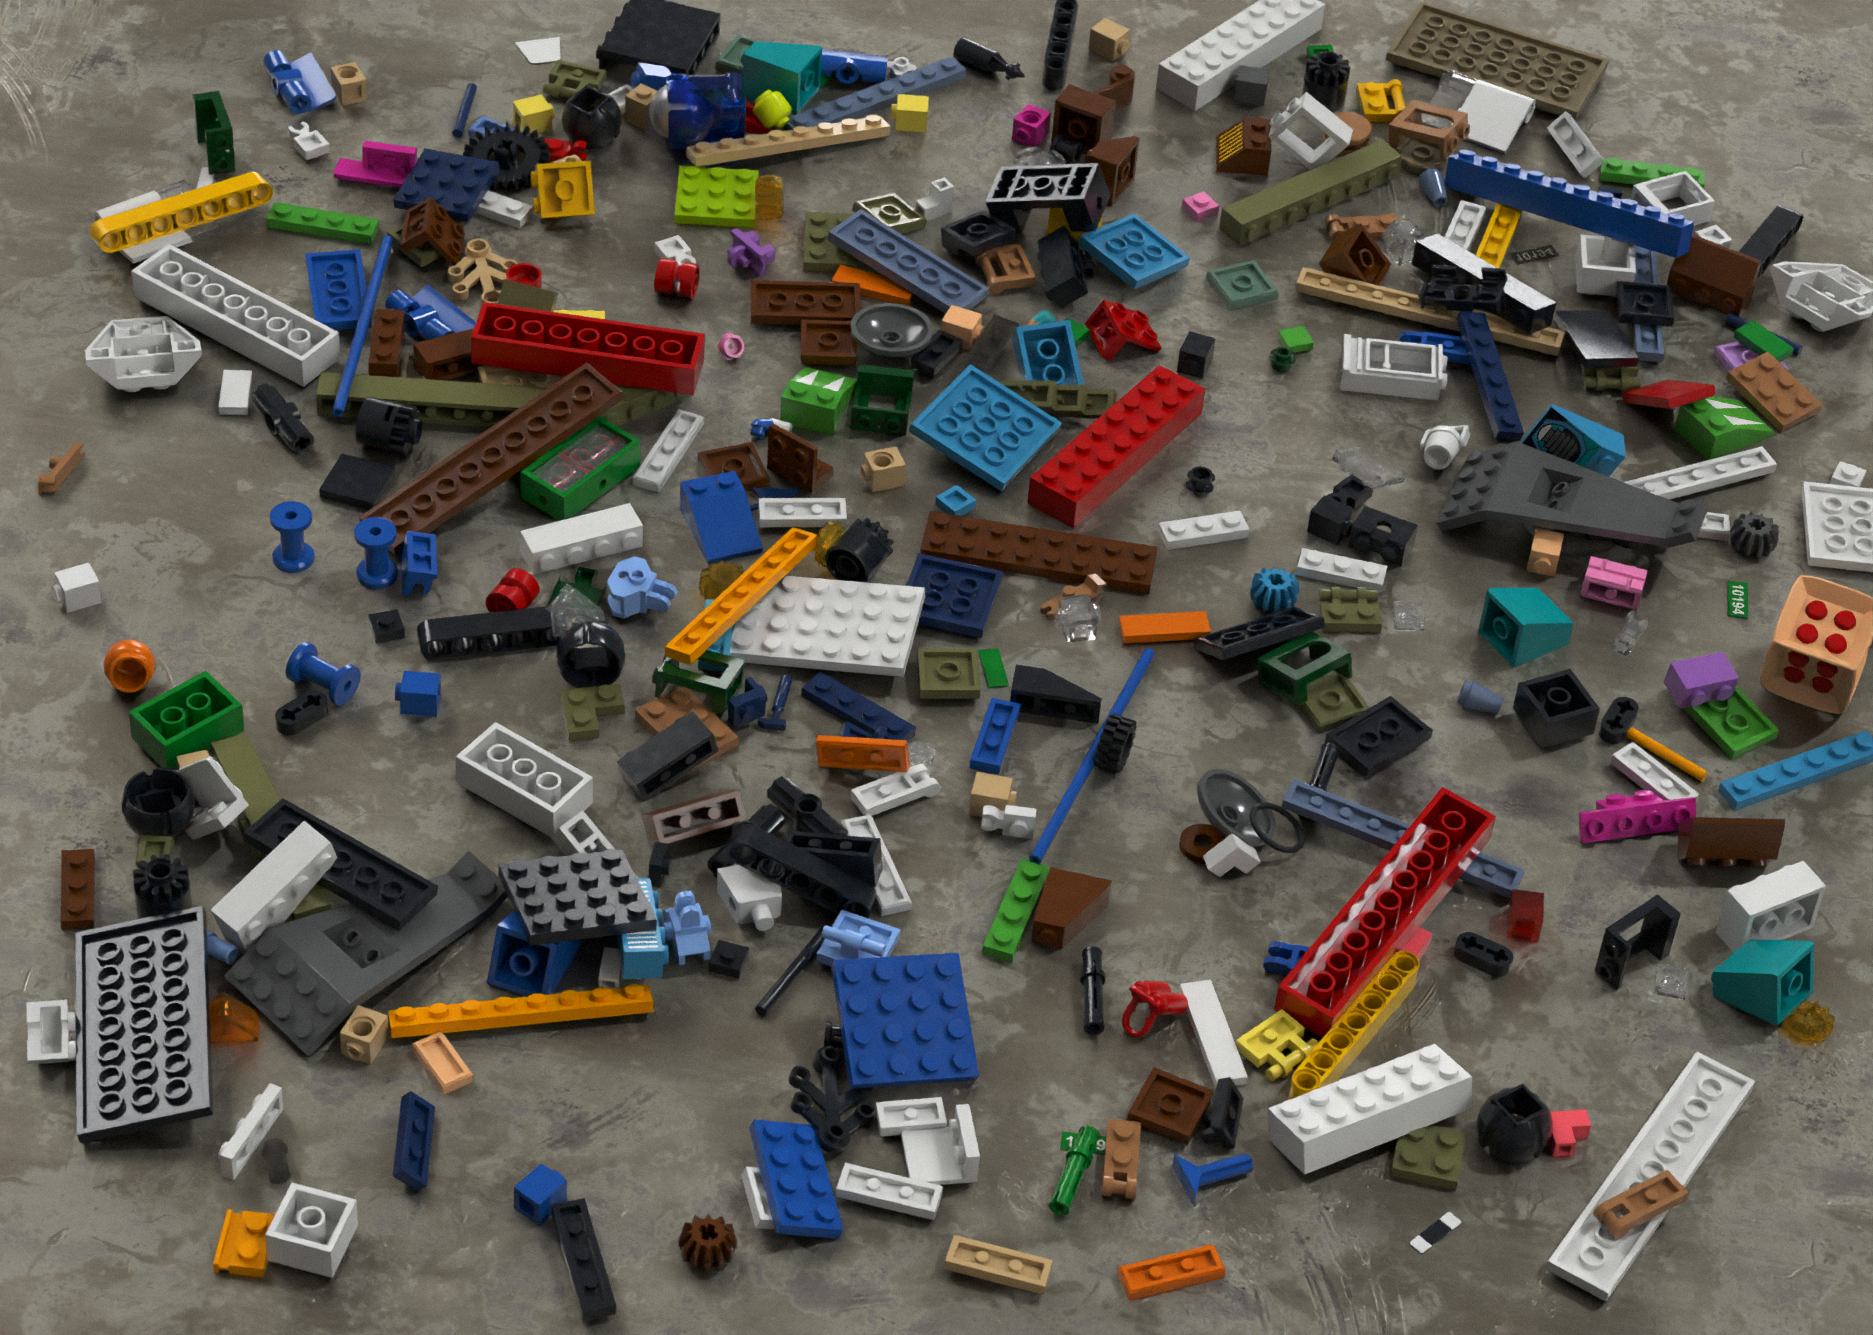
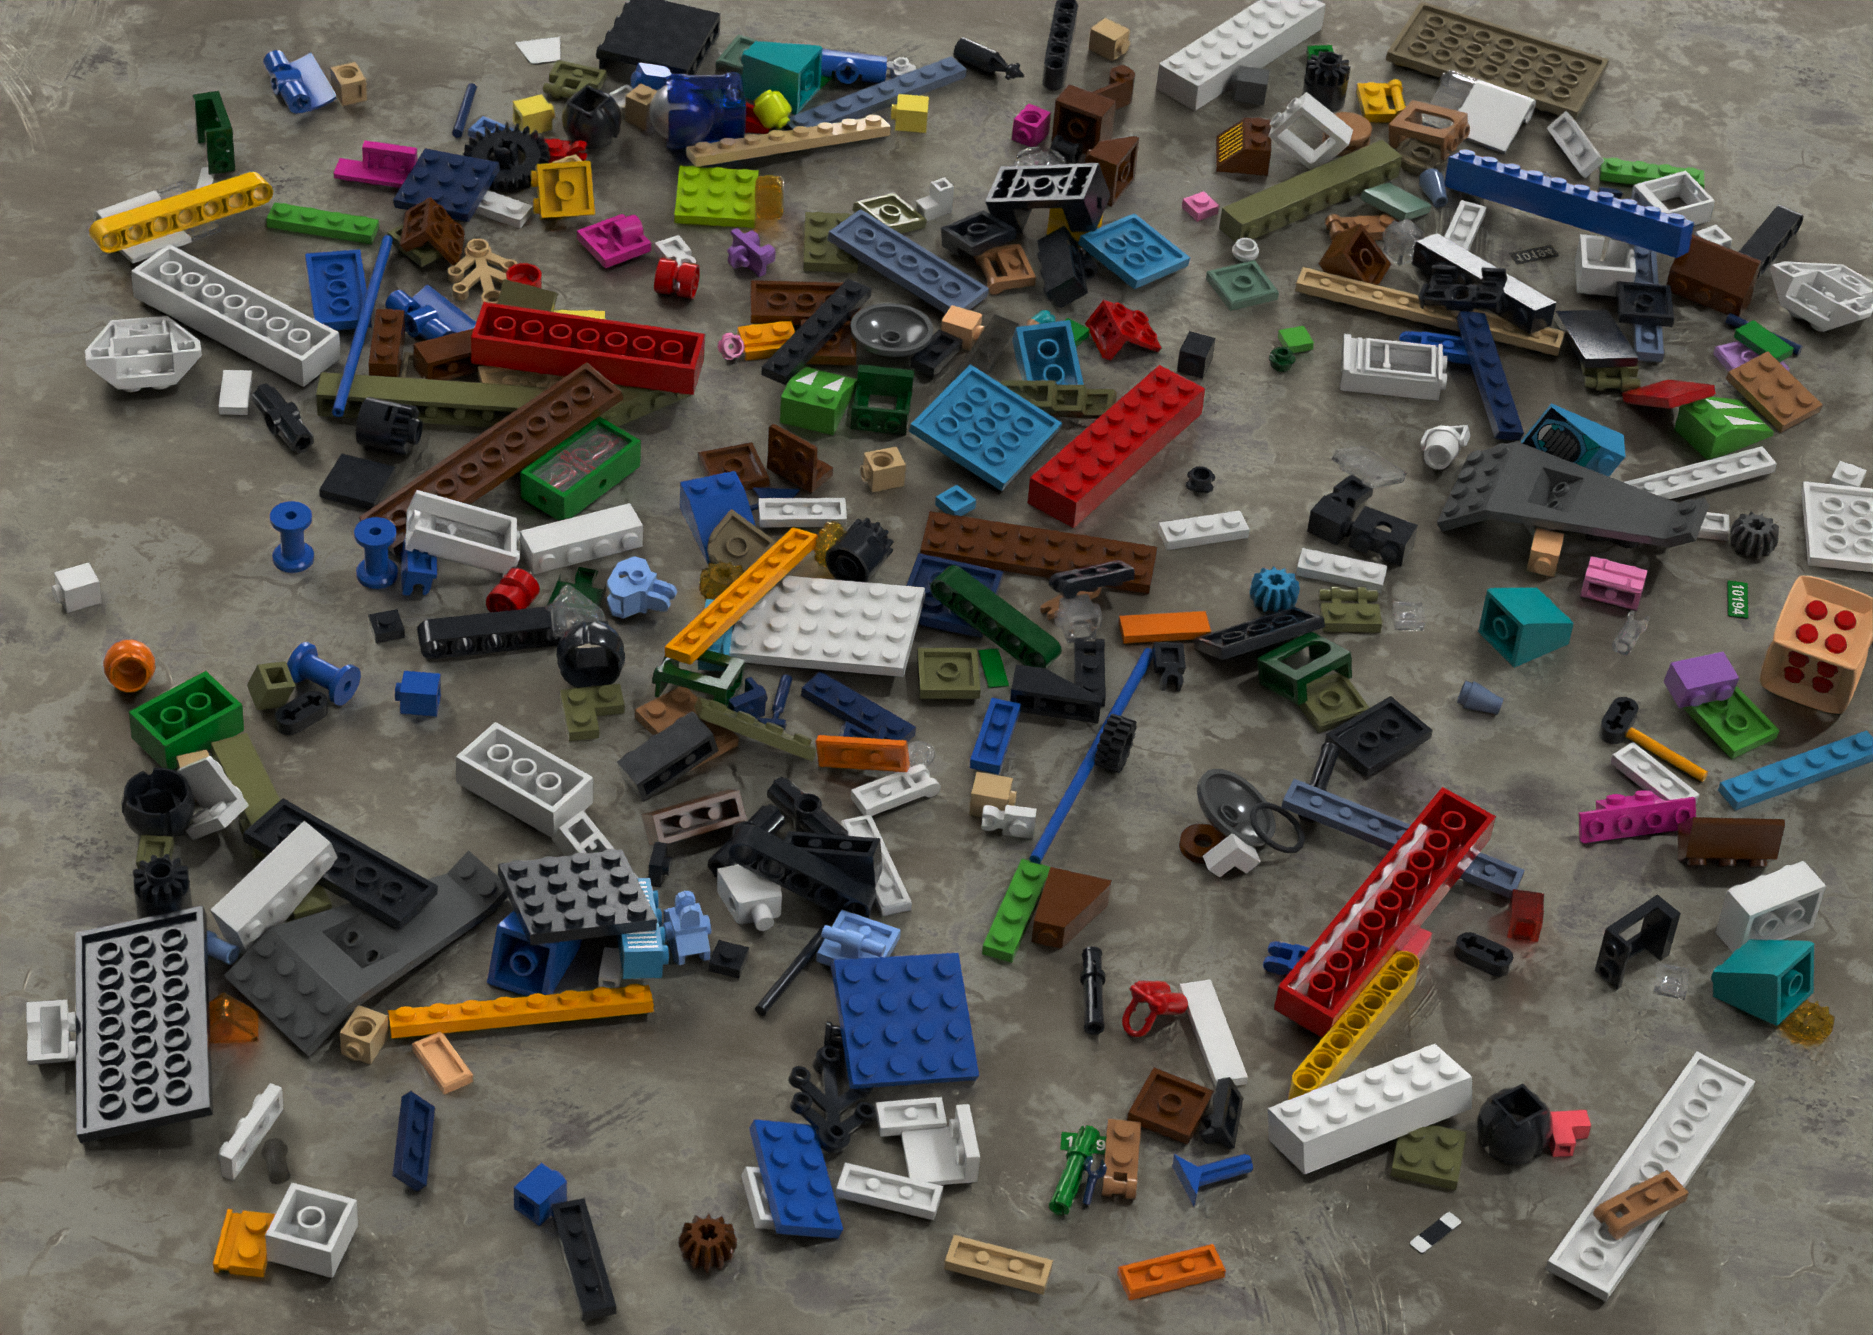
medium nougat piece [37,442,85,495] -> none
reddish brown plate [60,849,95,930] -> none
white plate [289,122,330,160] -> none
white tile [633,409,704,493] -> none
blue arm [750,418,792,439] -> none
orange tile [831,264,915,306] -> none
light yellow plate [1236,1009,1318,1081] -> none
yellow plate [1476,203,1522,268] -> none
black brick [1513,669,1600,748] -> none
none -> olive brick [247,661,295,710]
none -> white door [405,490,520,577]
none -> dark pink plate [577,214,651,268]
none -> olive wing [694,696,817,762]
none -> dark tan tile [707,509,776,577]
none -> light orange plate [737,321,795,361]
none -> black plate [761,279,871,385]
none -> dark green beam [930,565,1062,669]
none -> black plate [1049,560,1135,599]
none -> black plate [1074,638,1106,707]
none -> dark blue hand [1082,1156,1107,1205]
none -> black plate [1152,642,1186,692]
none -> white plate [1232,238,1259,262]
none -> sand green tile [1360,182,1432,222]

